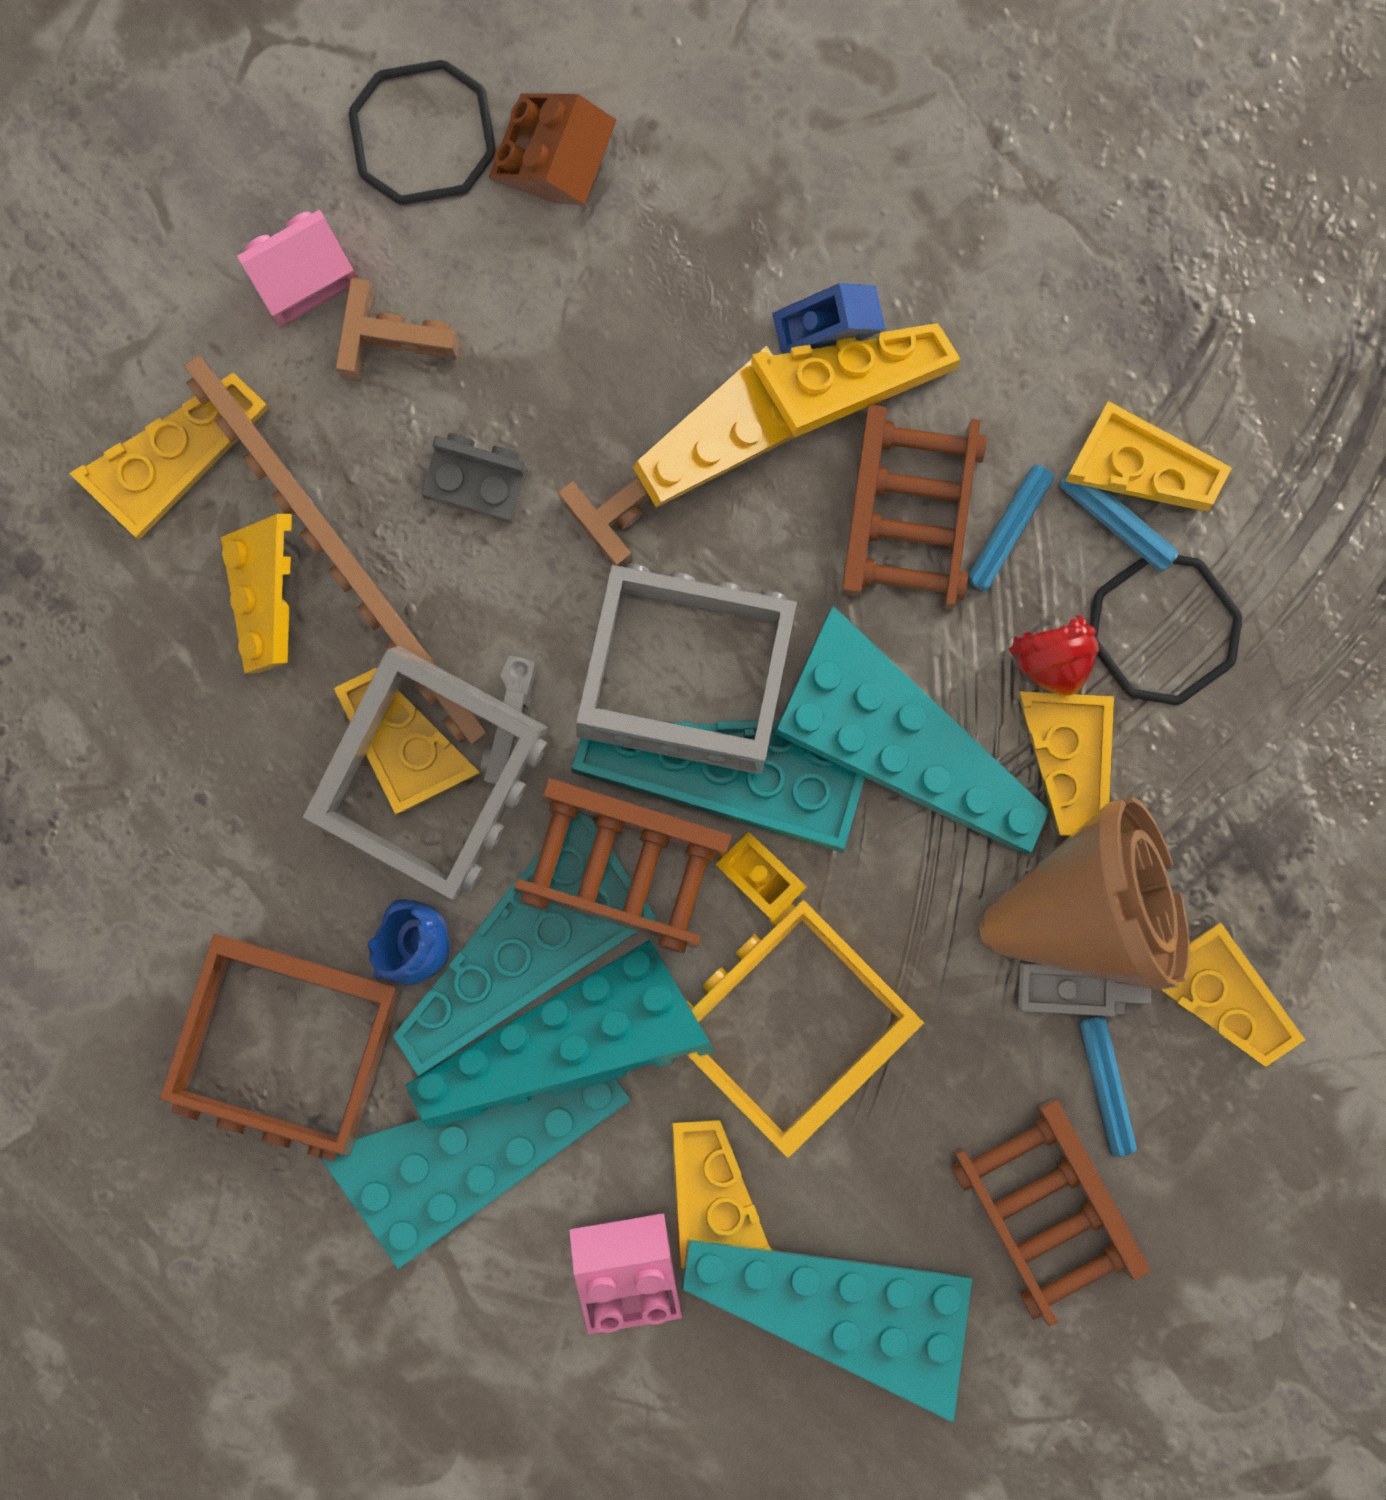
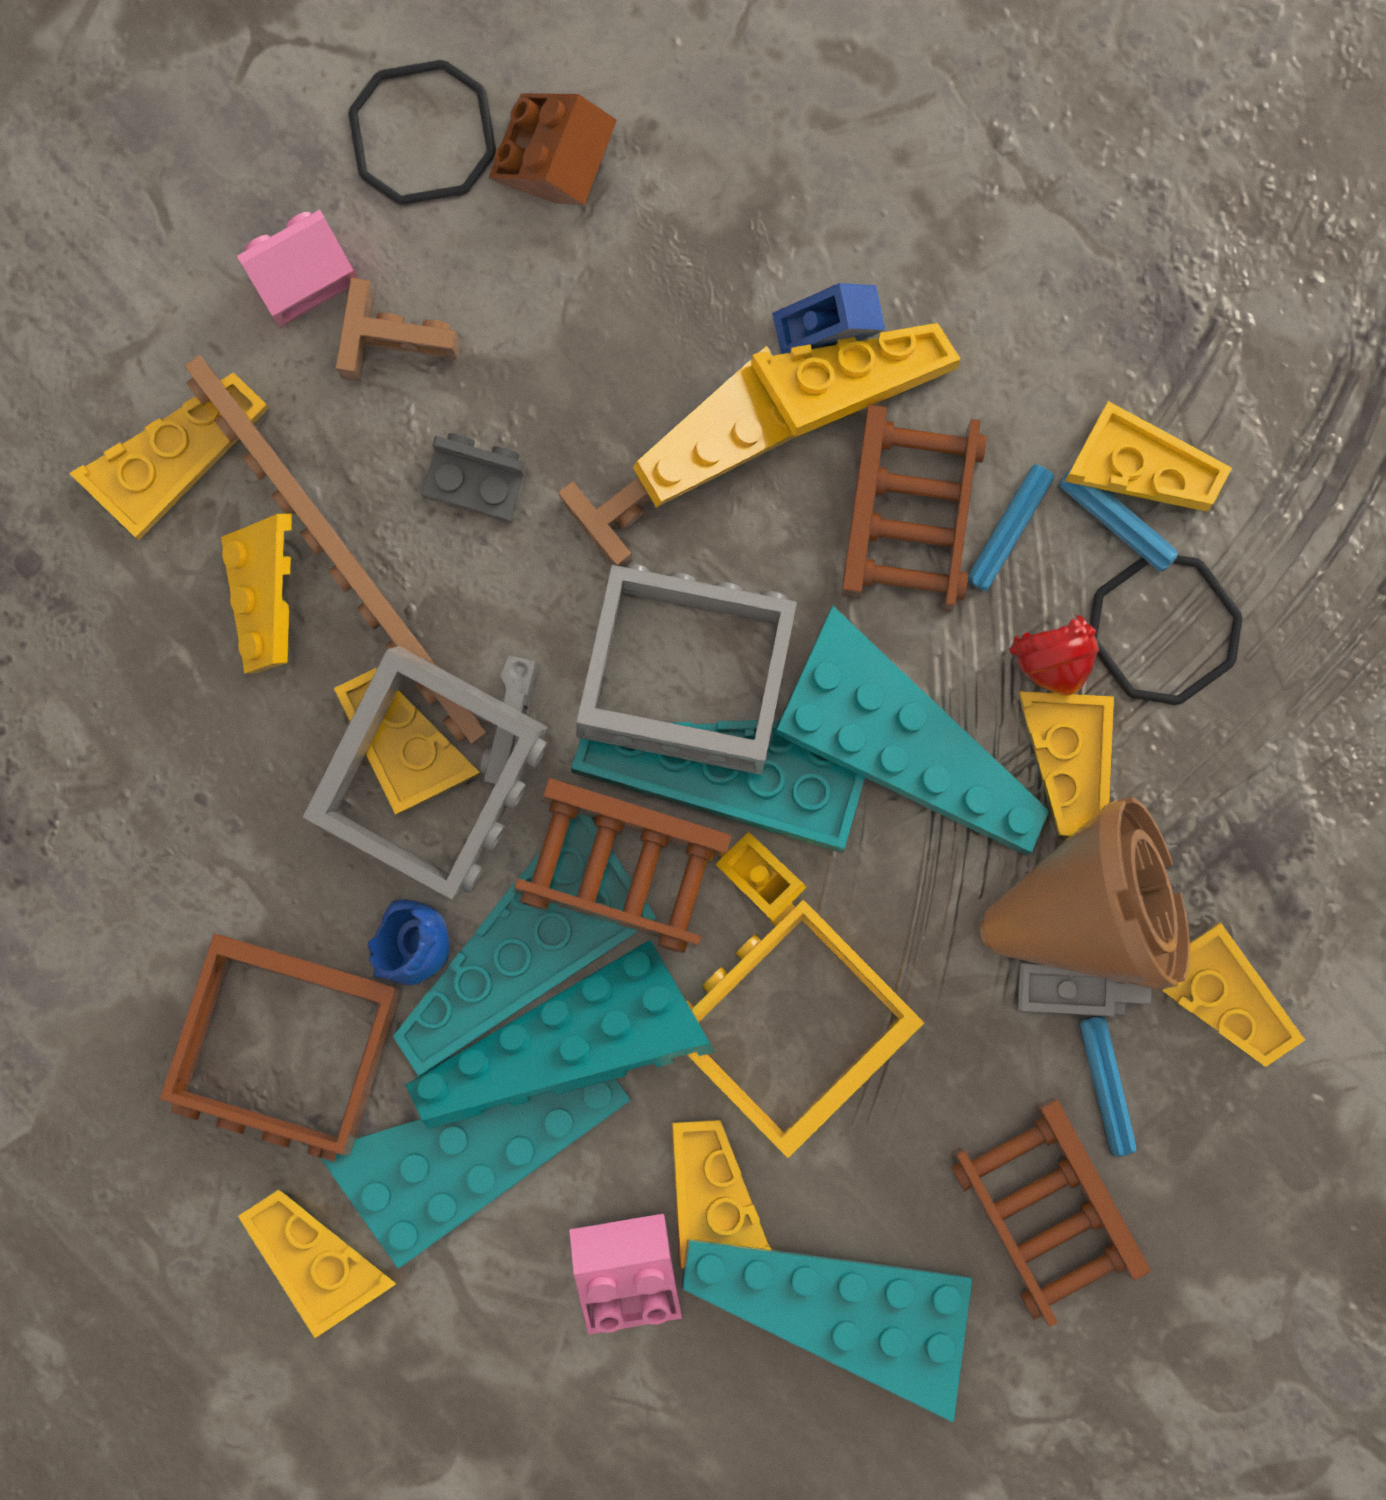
none -> yellow wing [238,1190,396,1338]

